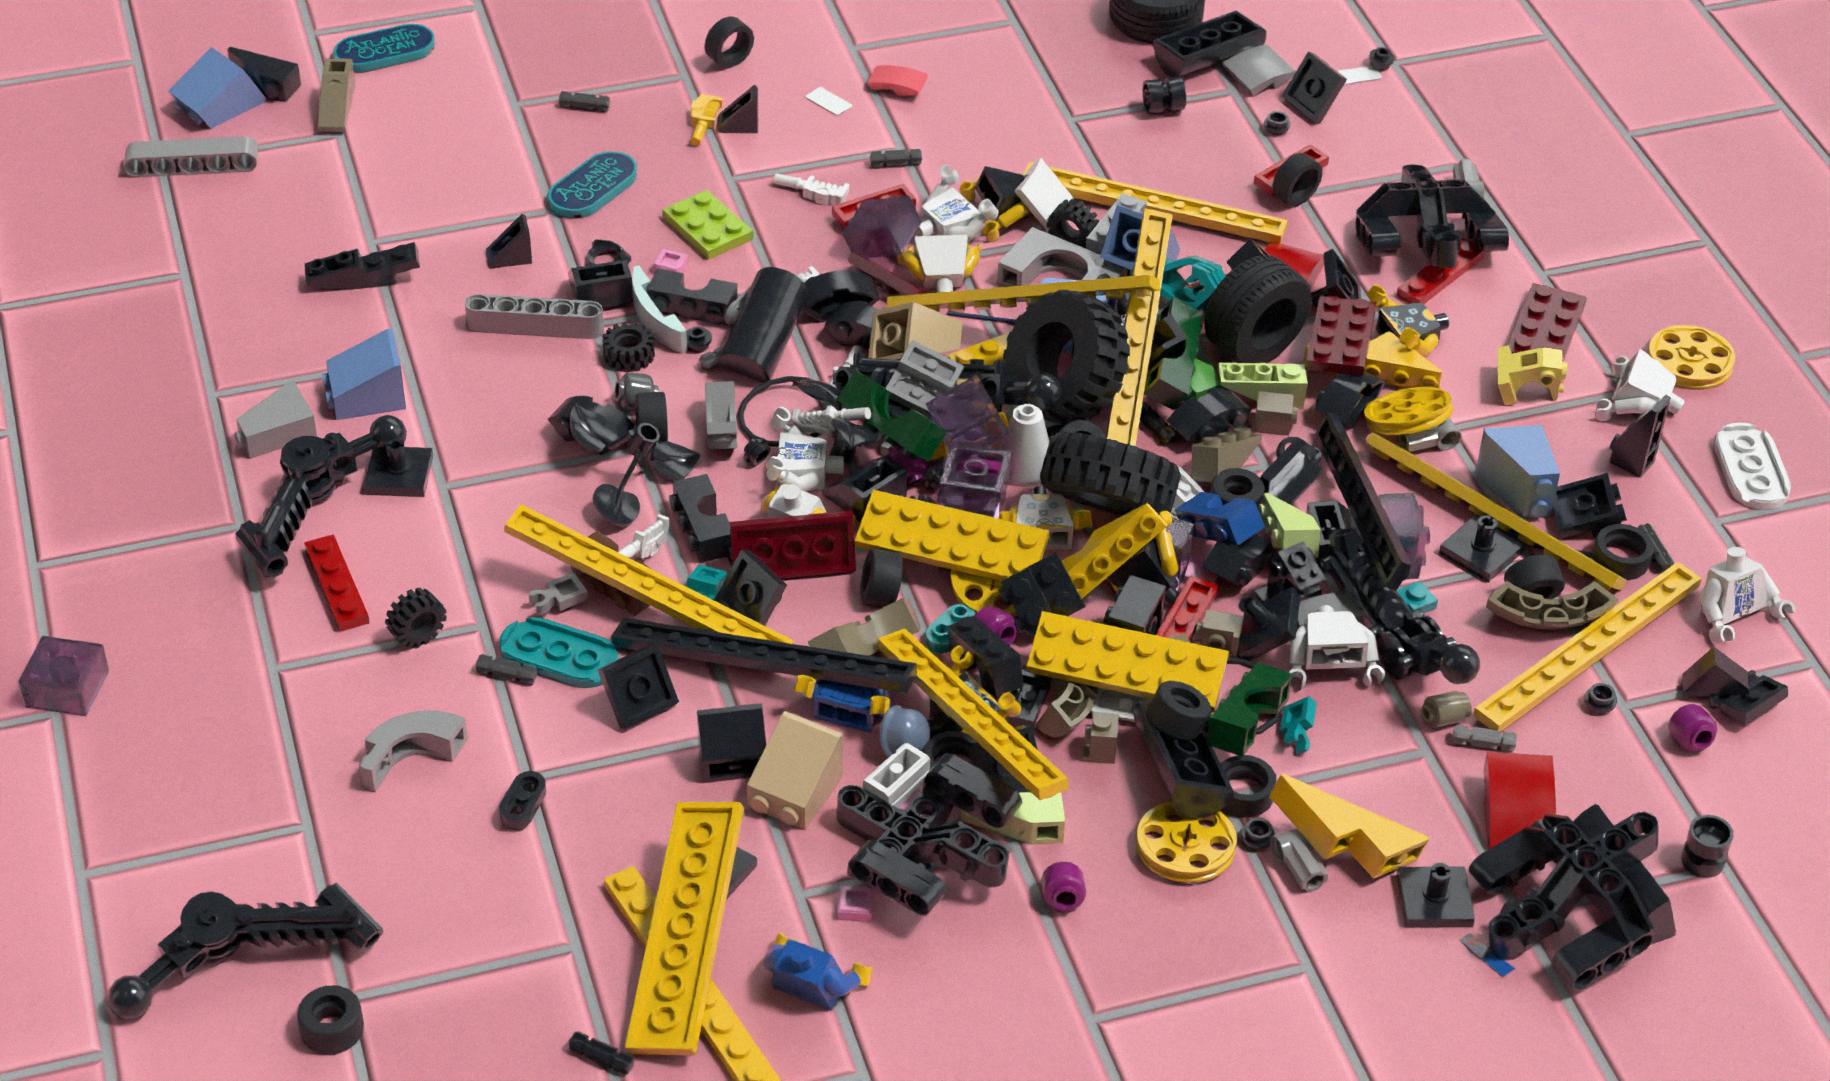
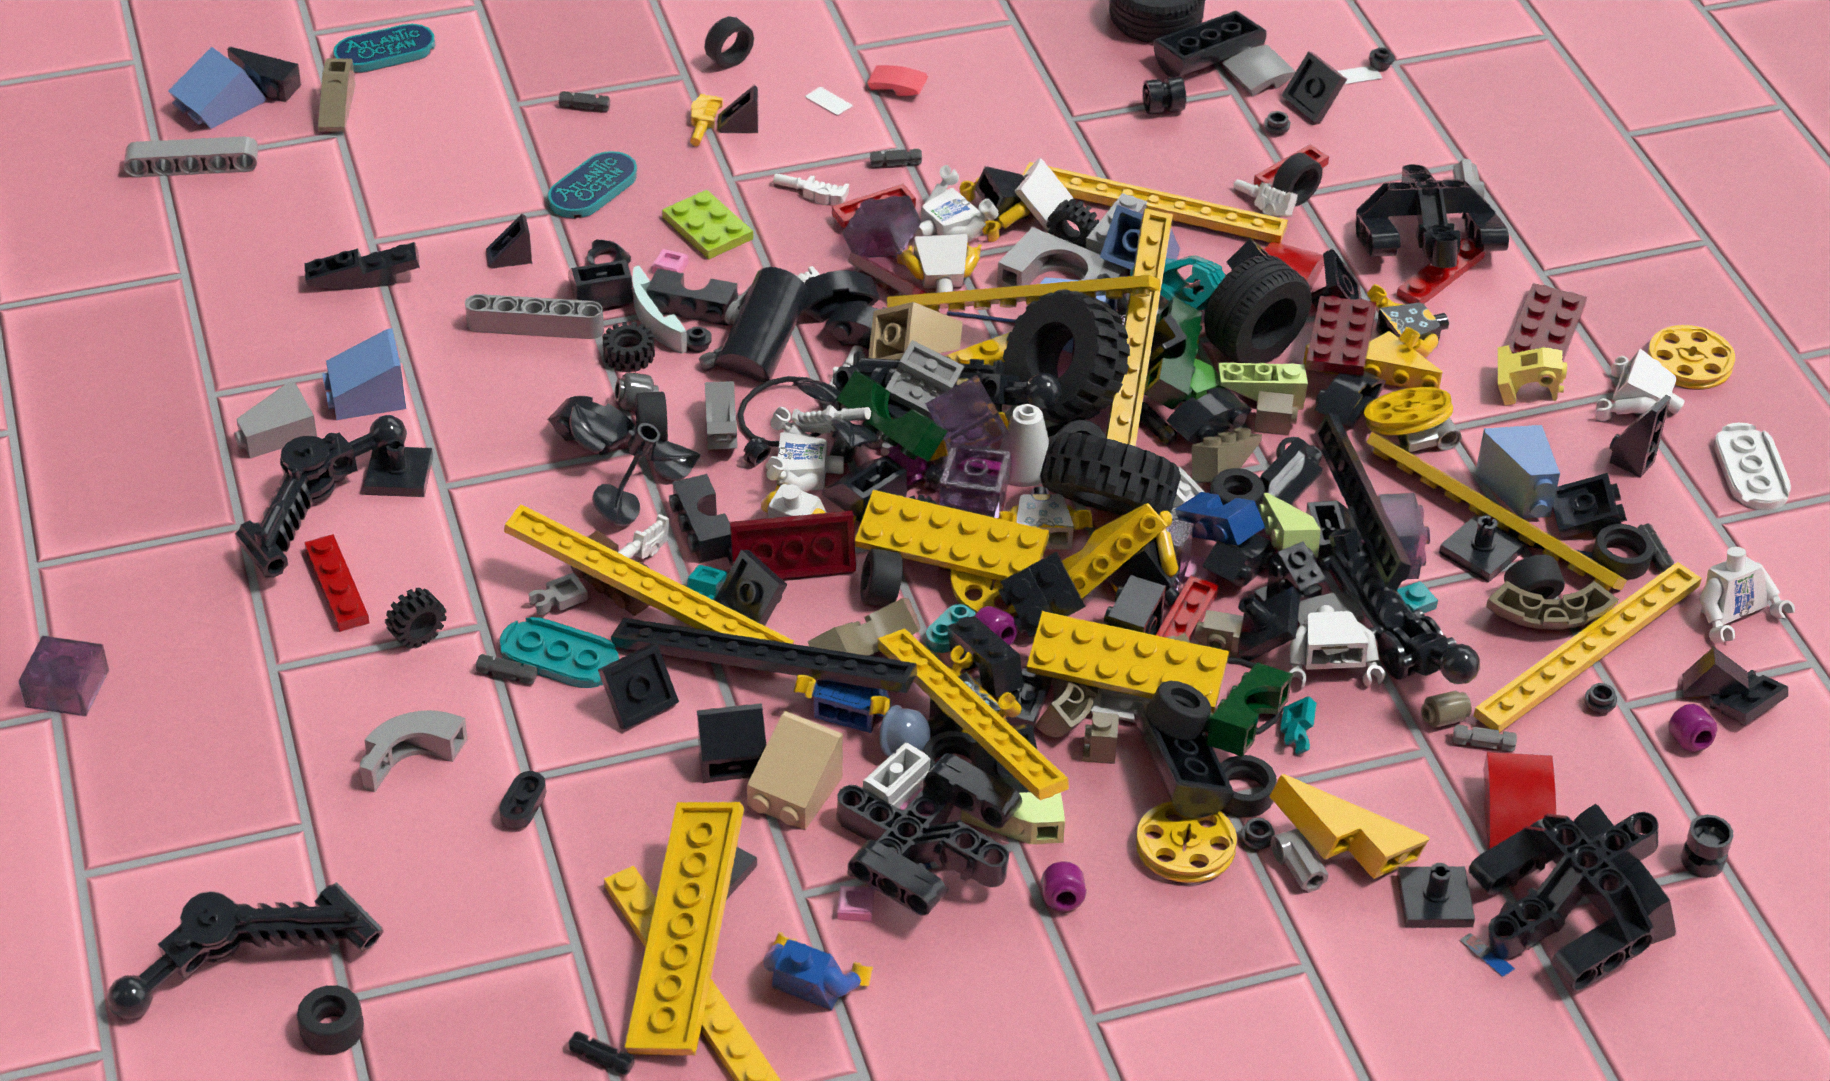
none -> white piece [1233,179,1297,218]

